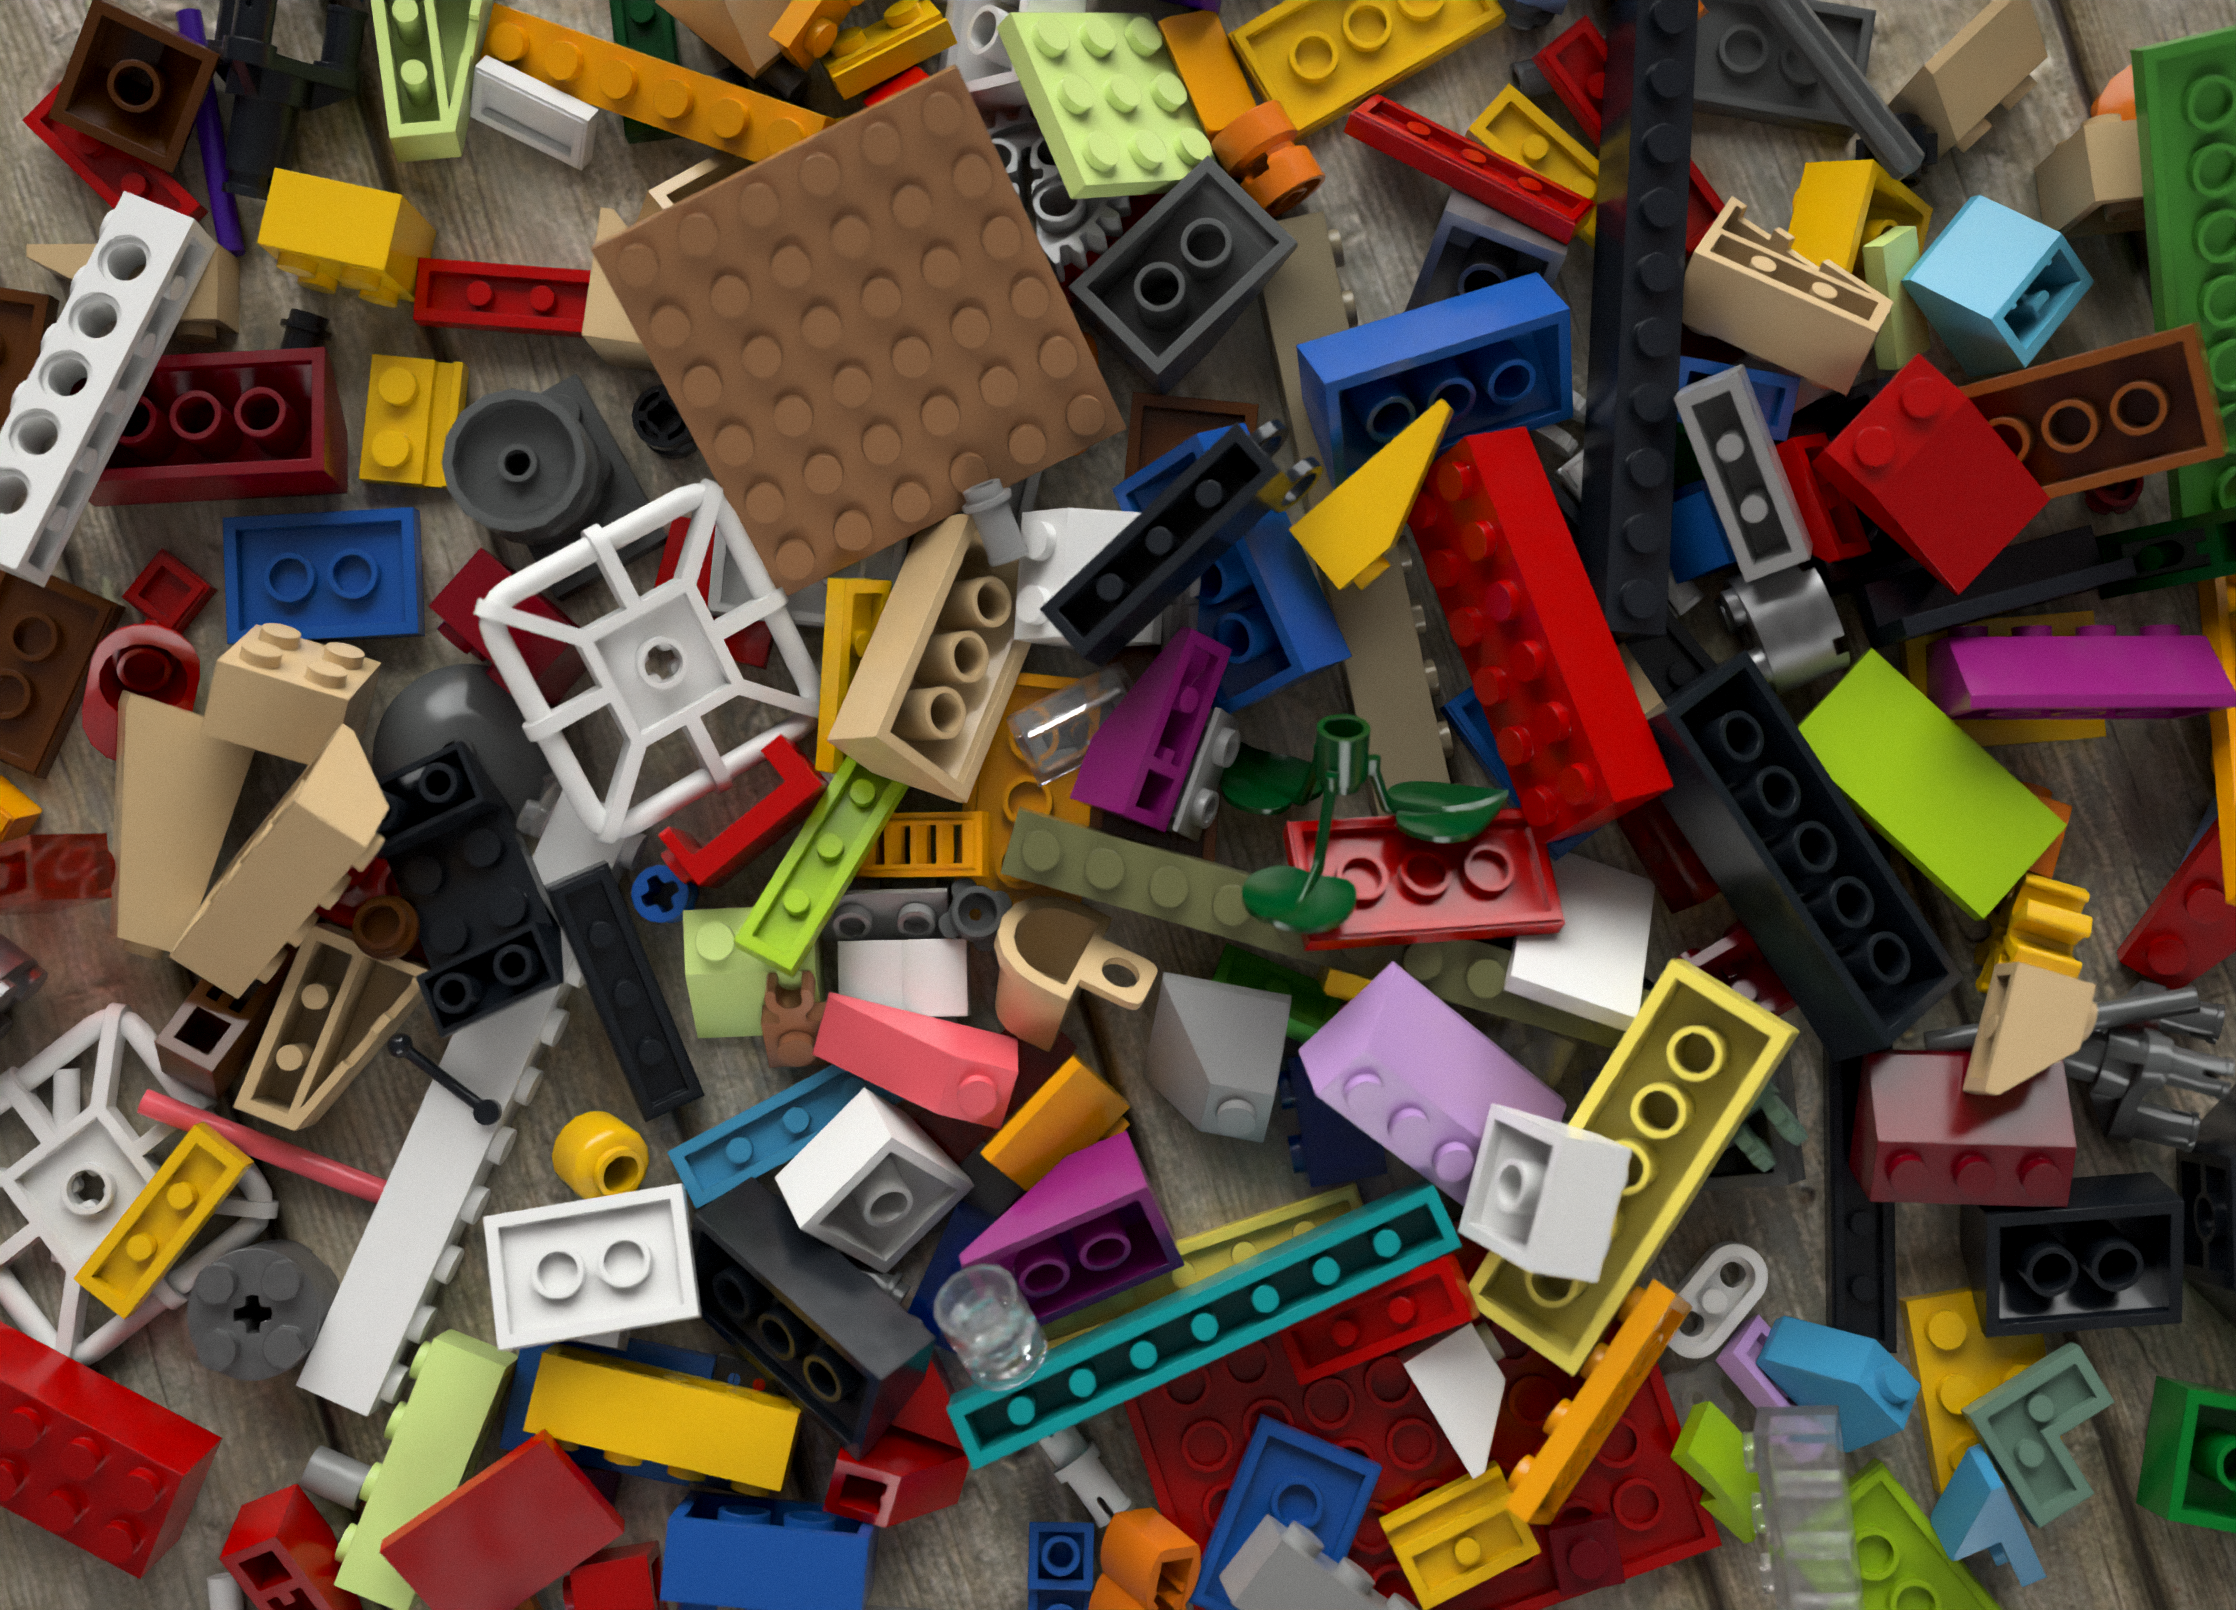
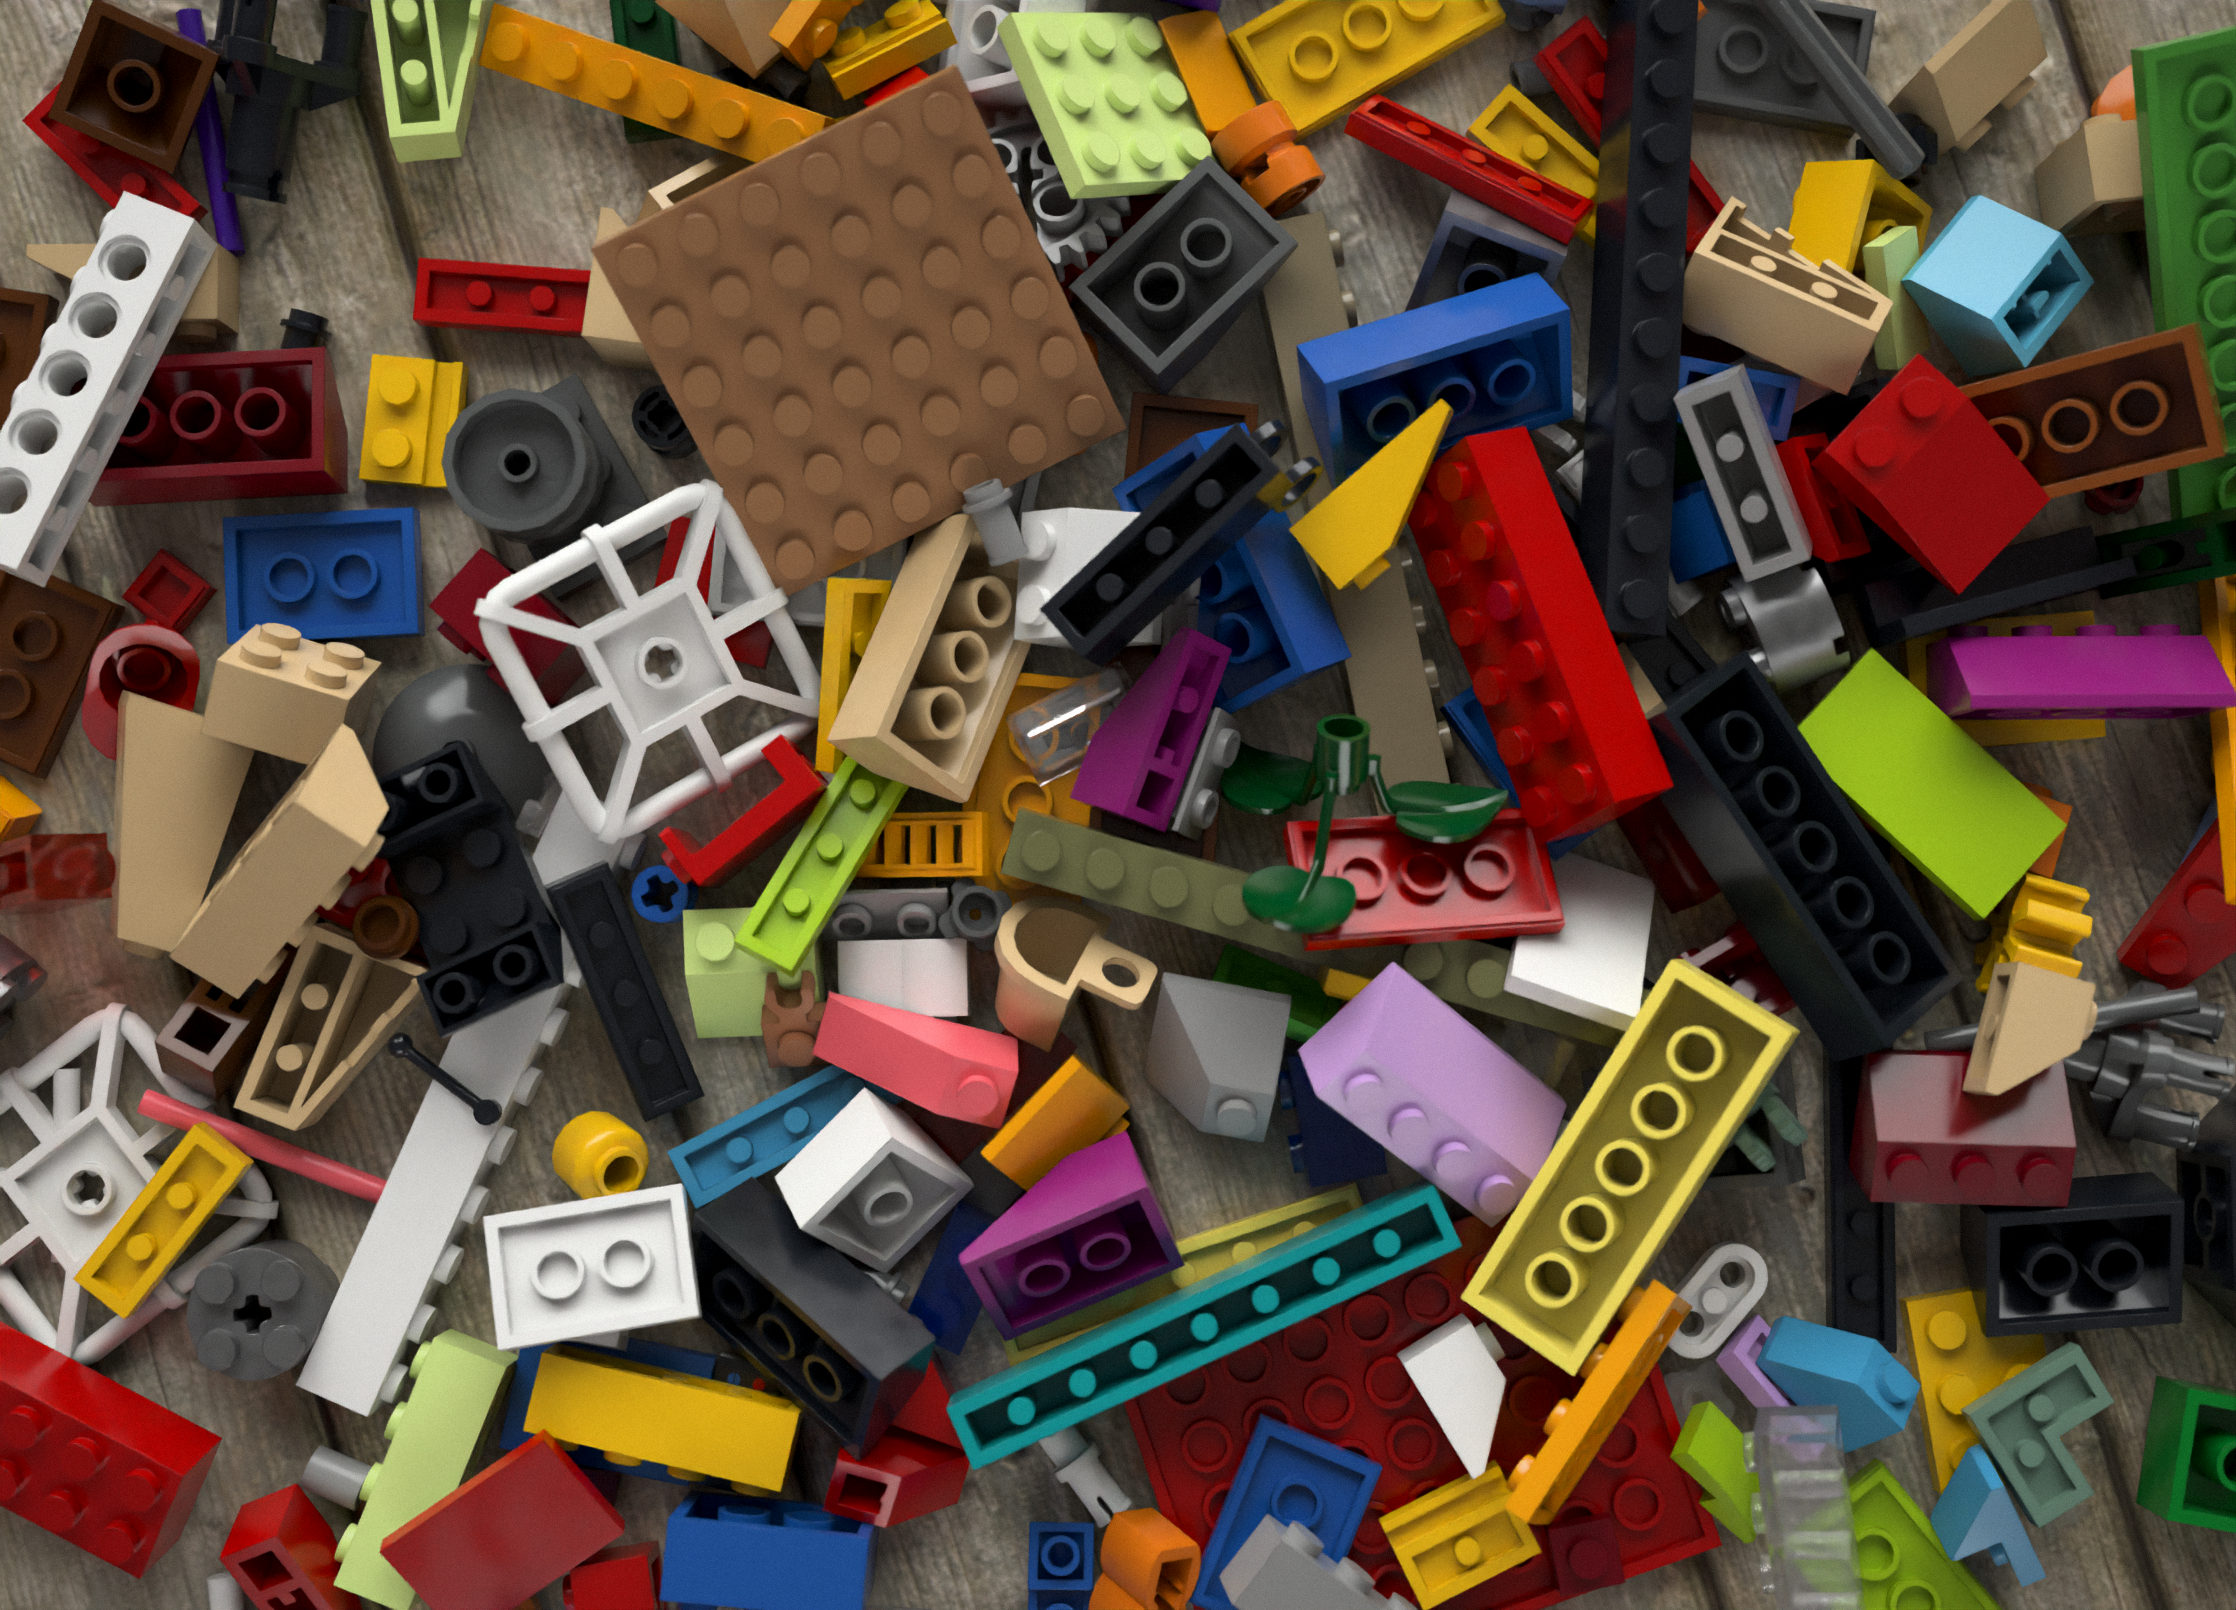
yellow brick [257,168,437,307] -> none
white tile [470,55,599,170] -> none
clear wheel [934,1263,1047,1391] -> none
red plate [1278,1252,1481,1386] -> none
white slope [1458,1103,1632,1283] -> none

